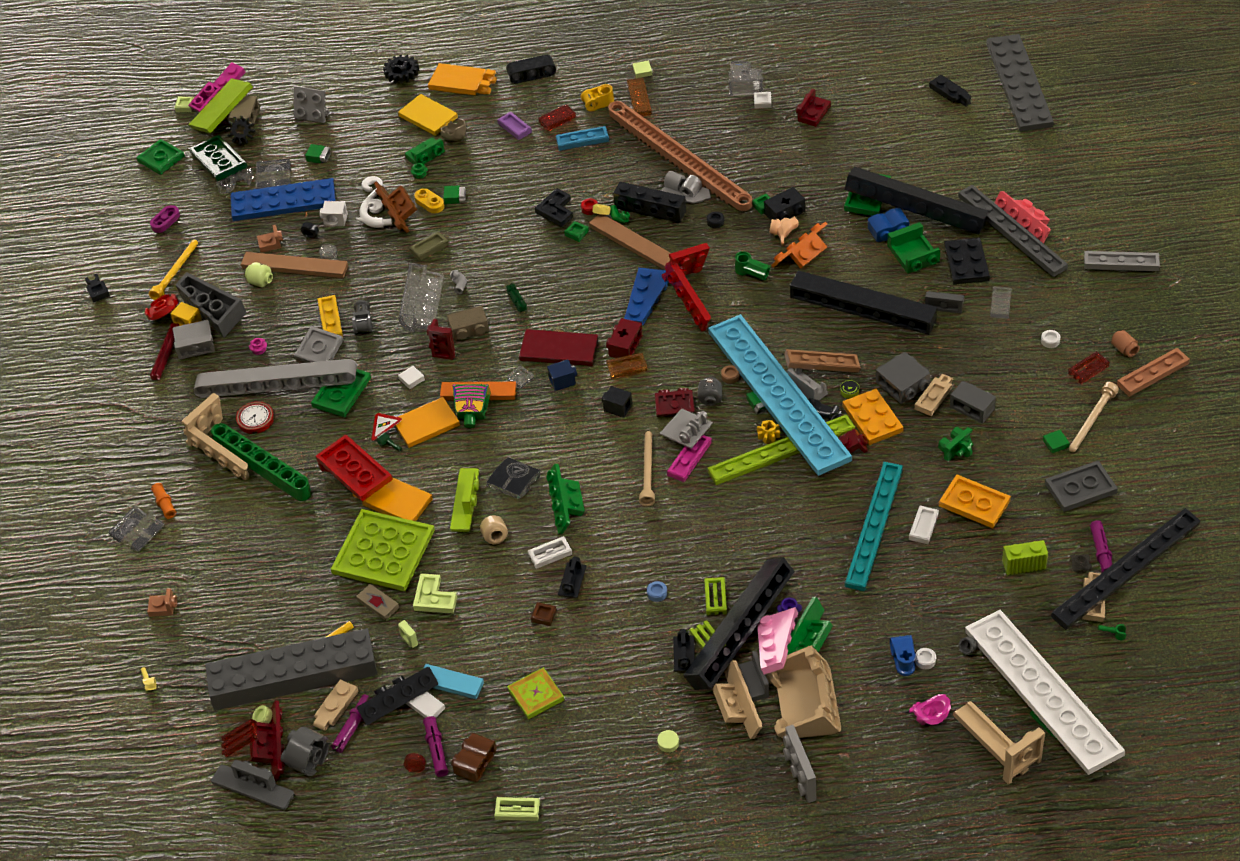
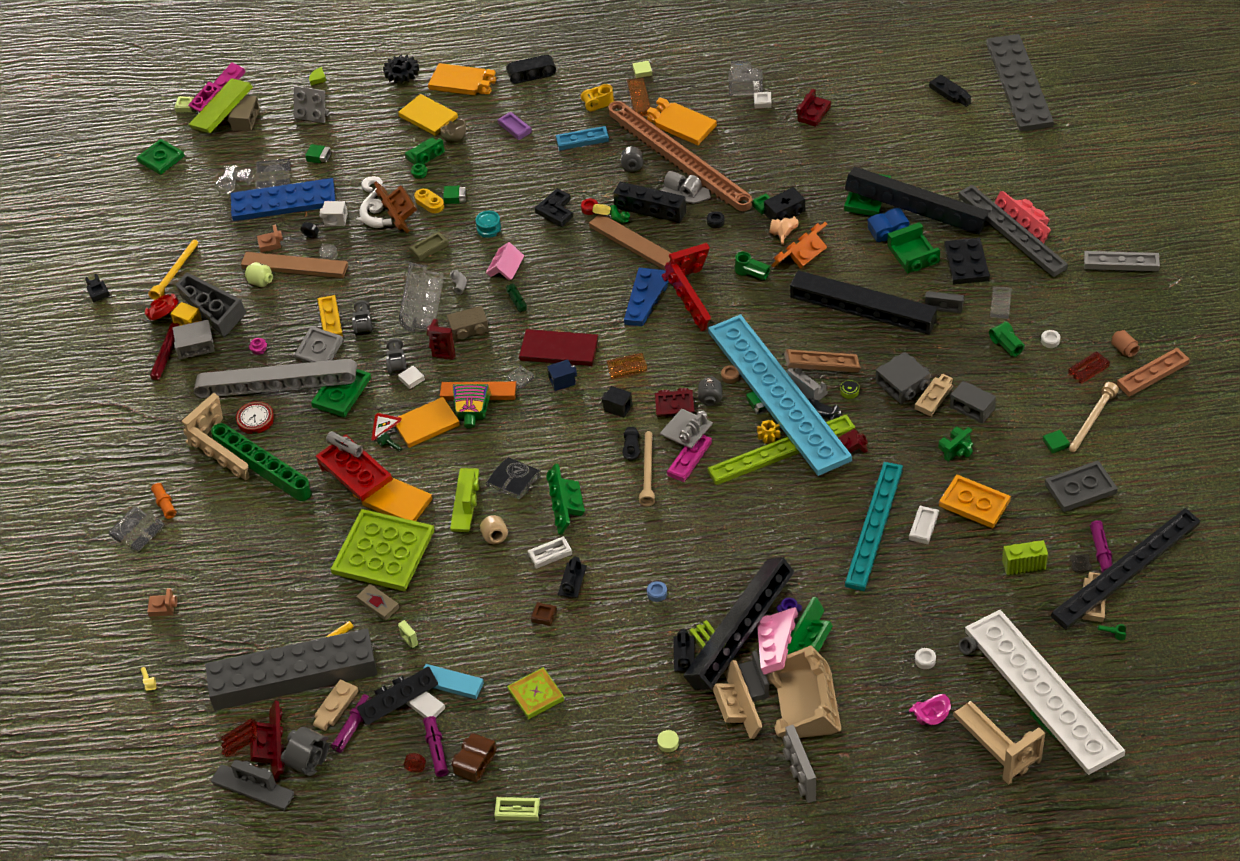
magenta plate [150,205,180,233] -> none
dark green tile [189,135,248,182] -> none
black gear [226,116,255,145] -> none
yellowish green tile [252,705,272,723] -> none
yellowish green plate [413,574,457,614] -> none
clear red tile [538,104,576,131] -> none
green tile [564,221,589,242] -> none
dark red brick [606,318,643,362] -> none
lime tile [704,577,727,615] -> none
light orange plate [842,389,904,445] -> none
blue piece [890,635,915,676] -> none
none -> lime tile [309,67,326,85]
none -> light grey pin [326,431,363,457]
none -> dark grey connector [386,338,407,373]
none -> teal wheel [475,211,501,238]
none -> bright pink panel [486,242,524,281]
none -> dark grey head [621,146,643,172]
none -> black piece [622,427,640,460]
none -> light orange tile [647,97,717,145]
none -> green piece [989,321,1025,357]

